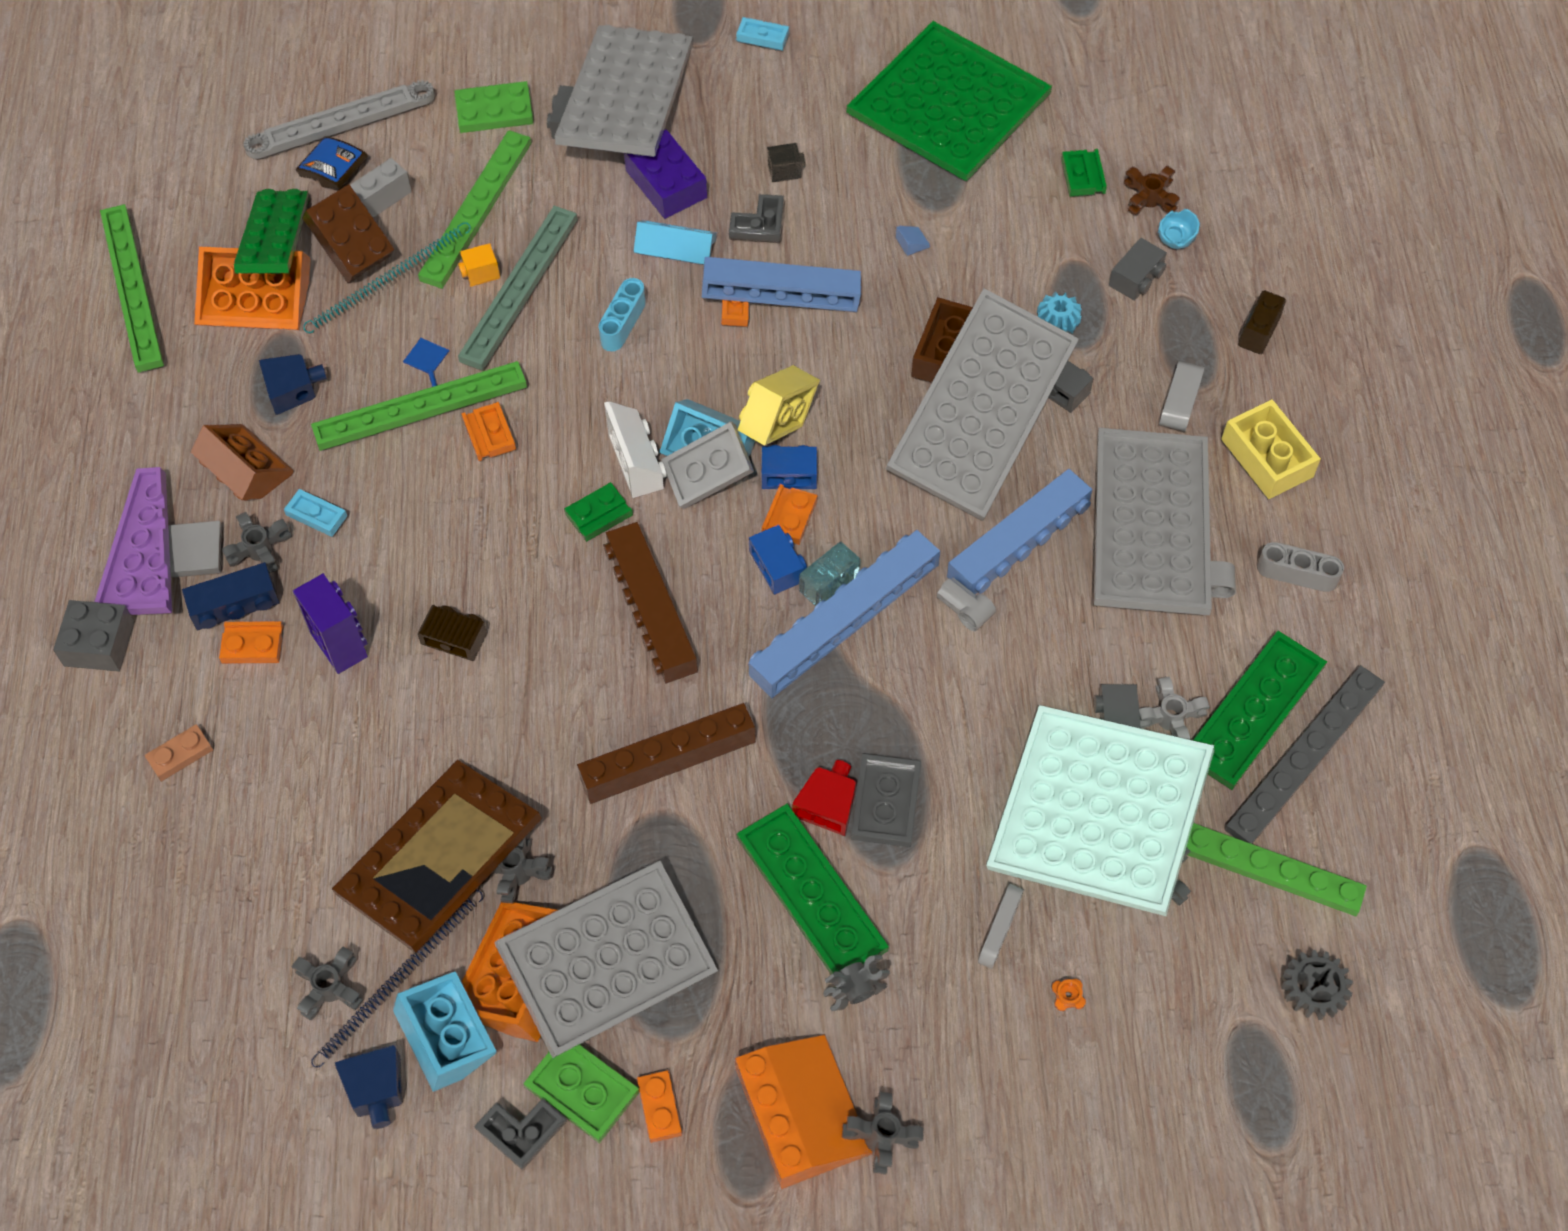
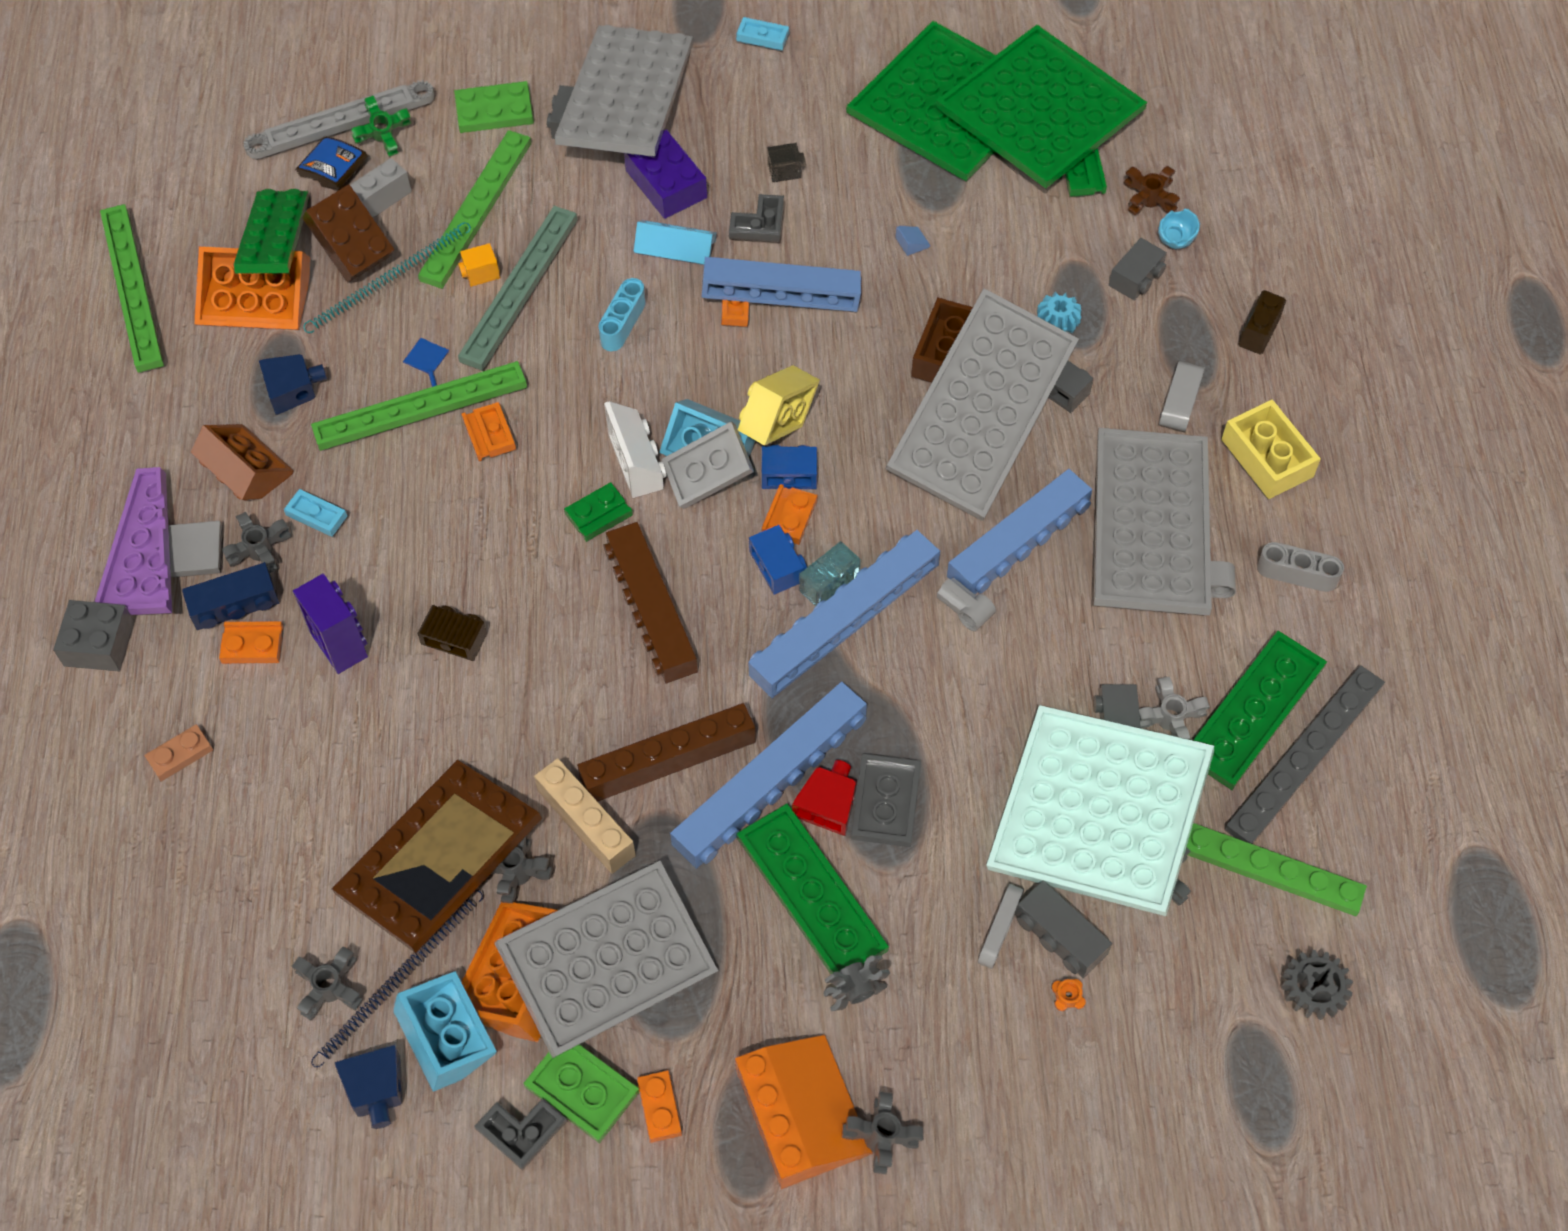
none -> green pin [351,95,411,157]
none -> tan brick [534,758,636,874]
none -> medium blue brick [670,682,867,869]
none -> green plate [936,24,1147,188]
none -> dark grey brick [1015,880,1112,979]

